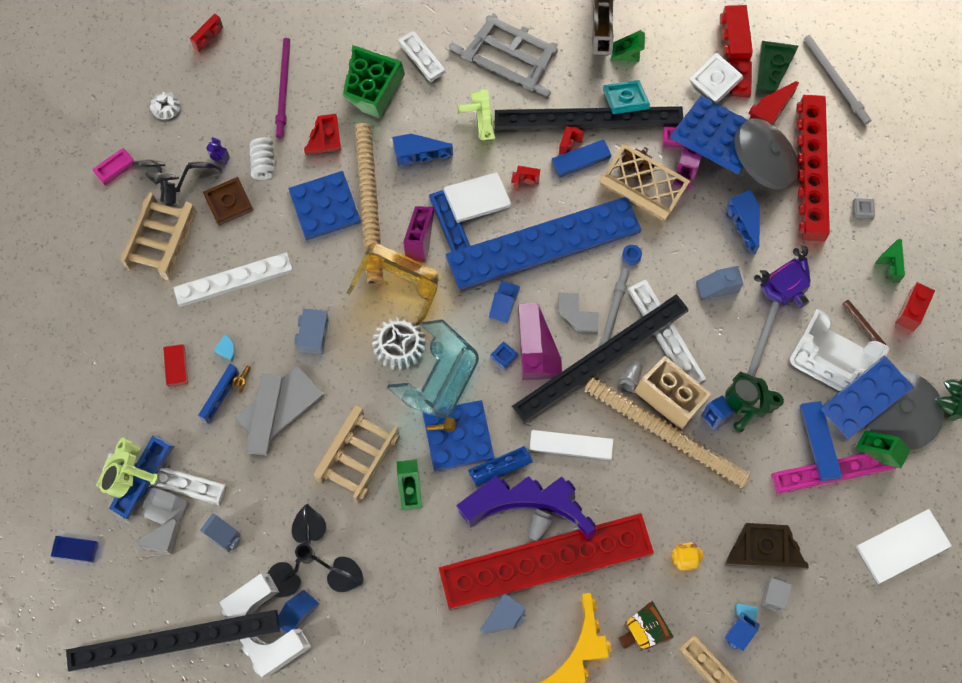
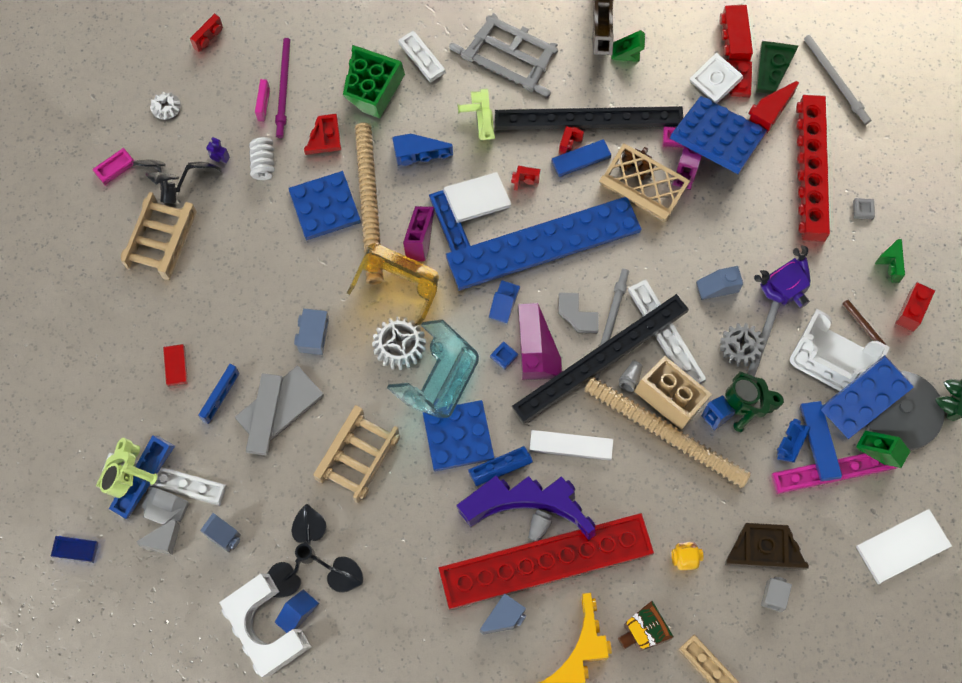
black plate [66,610,280,672] -> none
white plate [173,252,293,307] -> none
reddish brown tile [203,177,254,226] -> none
medium azure tile [214,334,235,362] -> none
pearl gold hand [231,365,251,393] -> none
green slope [396,459,422,510] -> none
pearl gold hand [426,418,456,432] -> none
teal tile [603,80,650,114] -> none
blue tile [622,245,642,265] -> none
blue brick [725,612,760,651] -> none
blue slope [726,190,760,255] -> none
dark grey dish [734,118,798,190] -> none
medium azure tile [735,603,758,621] -> none
none -> dark pink tile [255,79,270,122]
none -> light grey gear [720,323,764,366]
none -> blue hinge [777,419,811,462]

